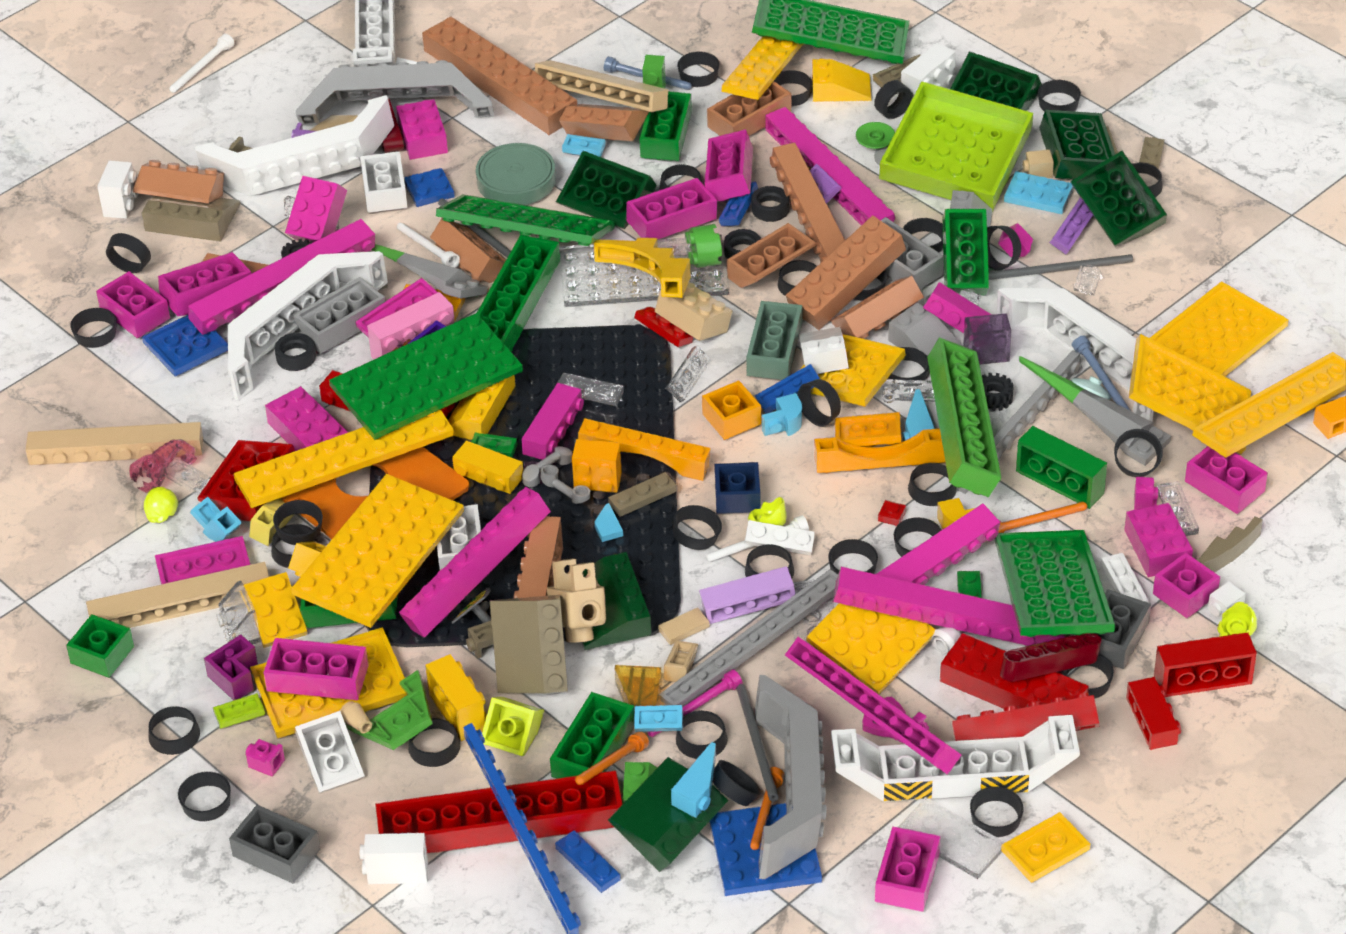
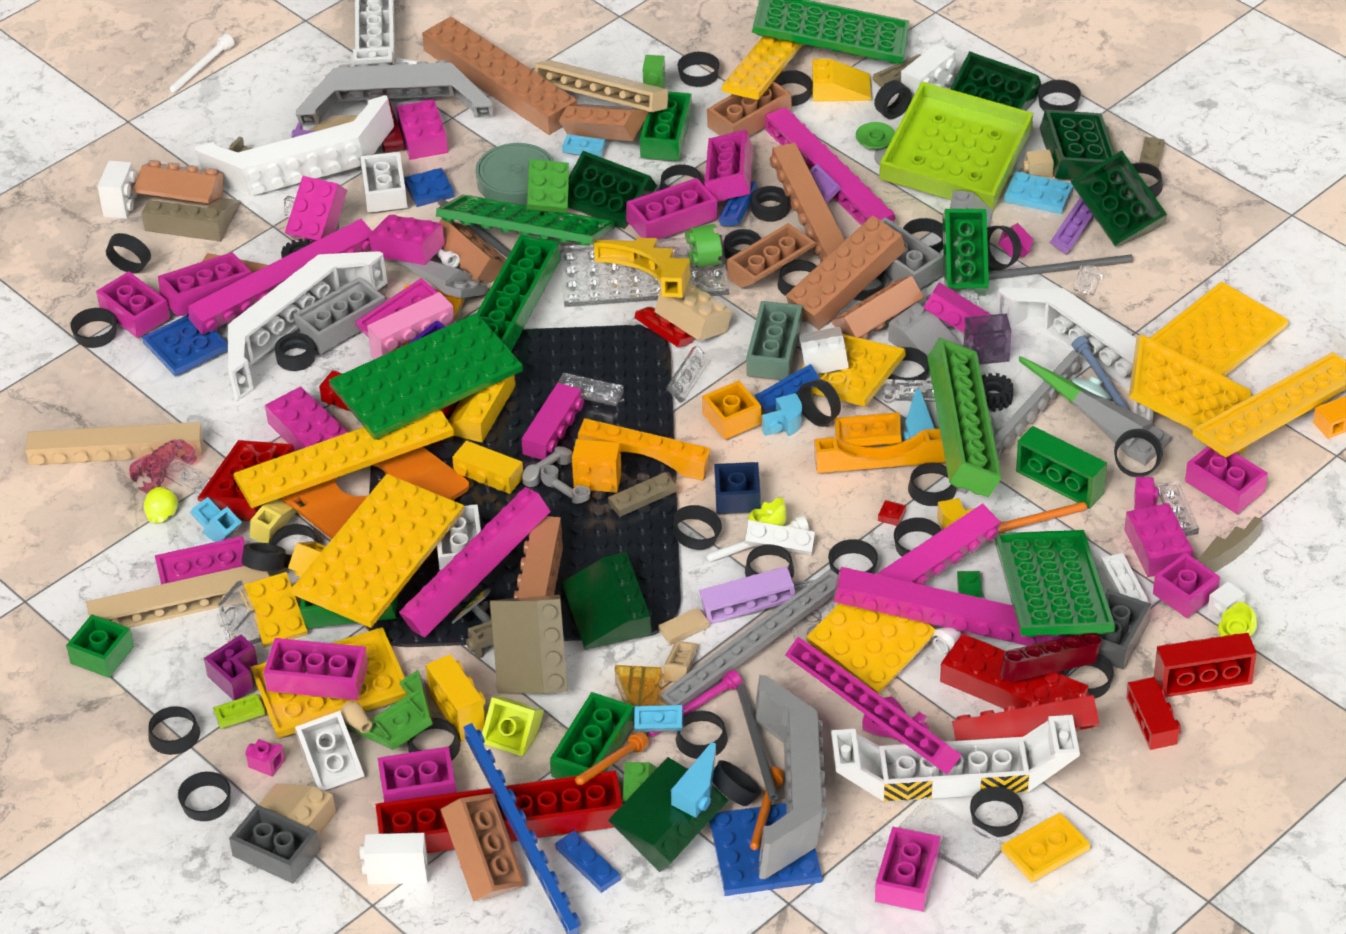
black tyre [273,500,323,545] -> none
green plate [471,432,517,458] -> none
tan piece [547,559,606,642] -> none
medium azure tile [594,503,623,542] -> none
sand blue piece [603,56,692,90] -> none
none -> black tyre [242,542,286,571]
none -> tan slope [259,784,336,835]
none -> dark pink brick [368,214,445,265]
none -> dark pink brick [377,746,456,802]
none -> nougat slope [441,793,526,902]
none -> bright green plate [526,159,569,213]

